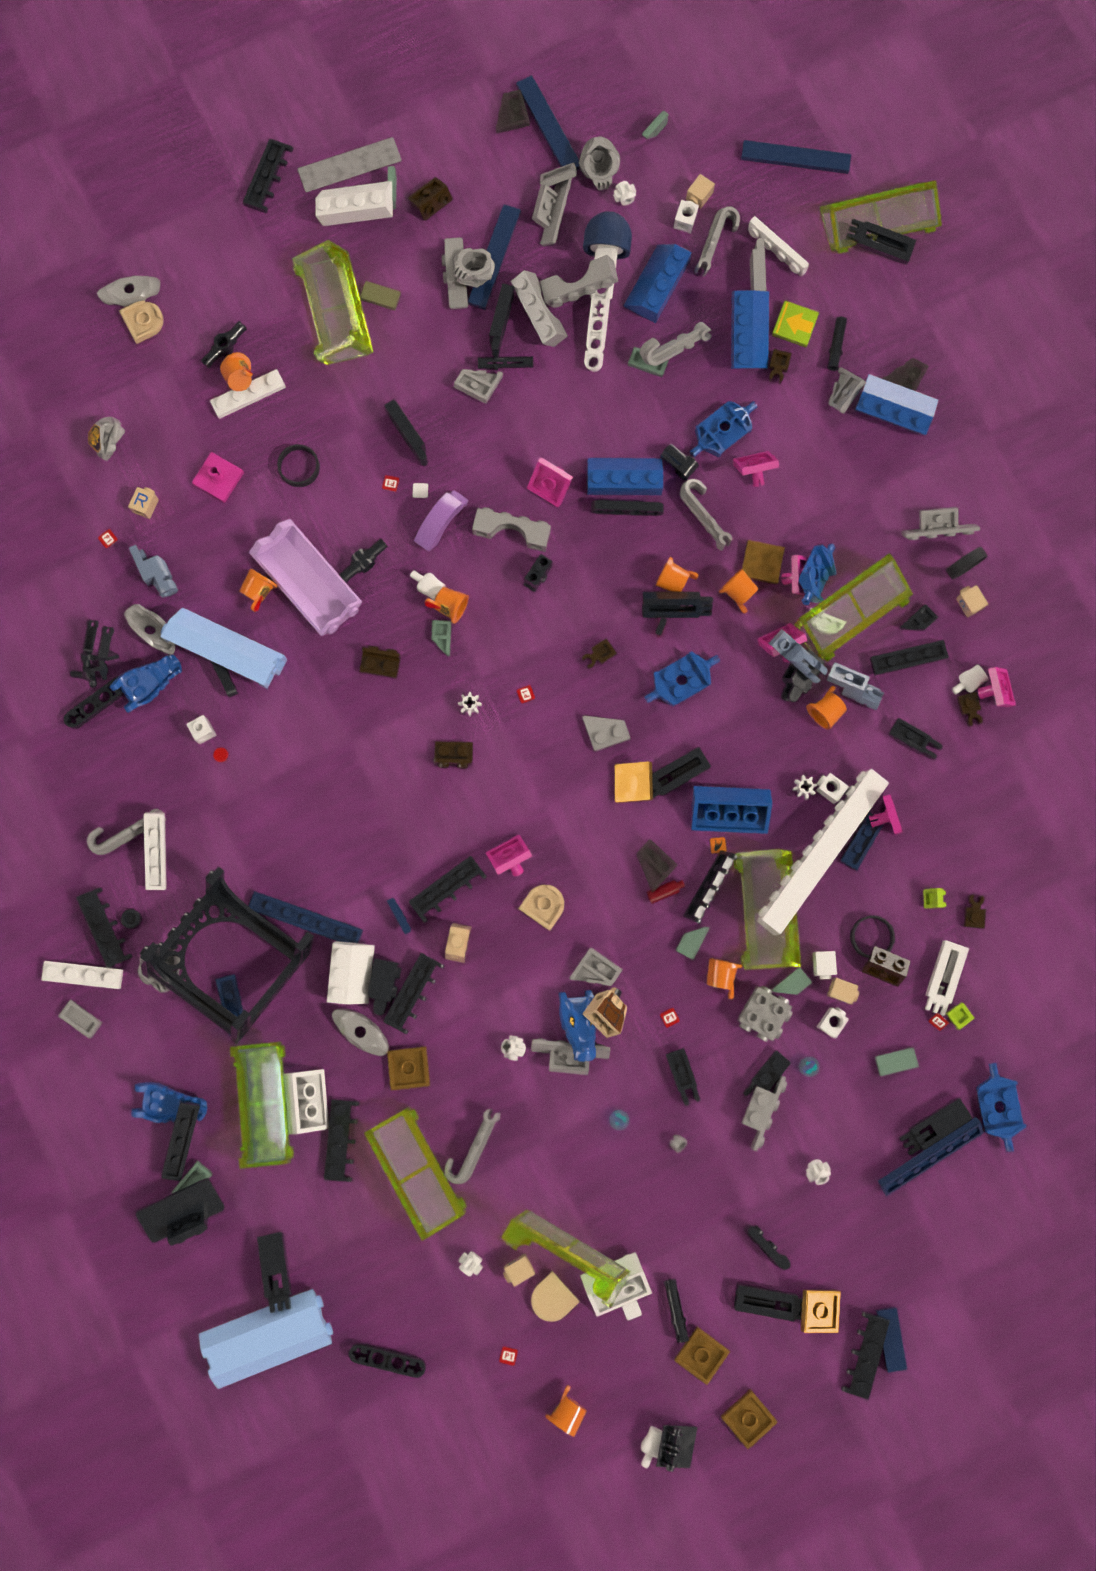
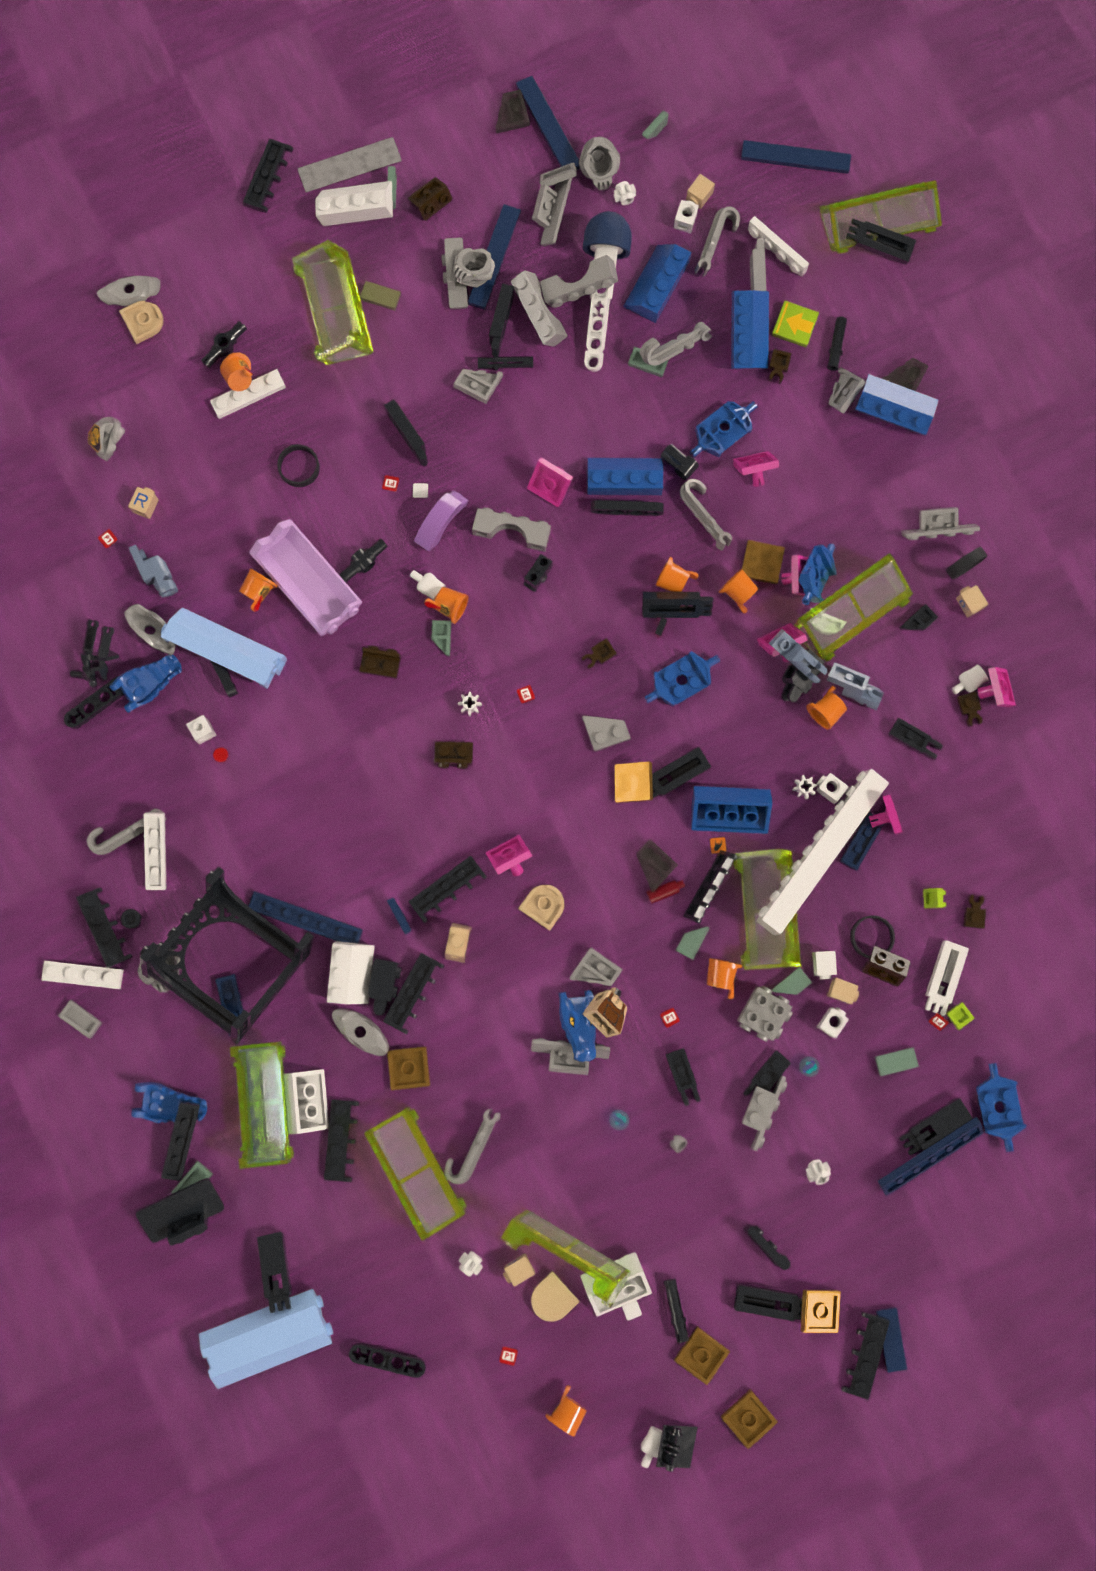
dark pink tile [192,452,244,503] -> none
white gear [501,1035,526,1061] -> none
black plate [870,640,949,676] -> none

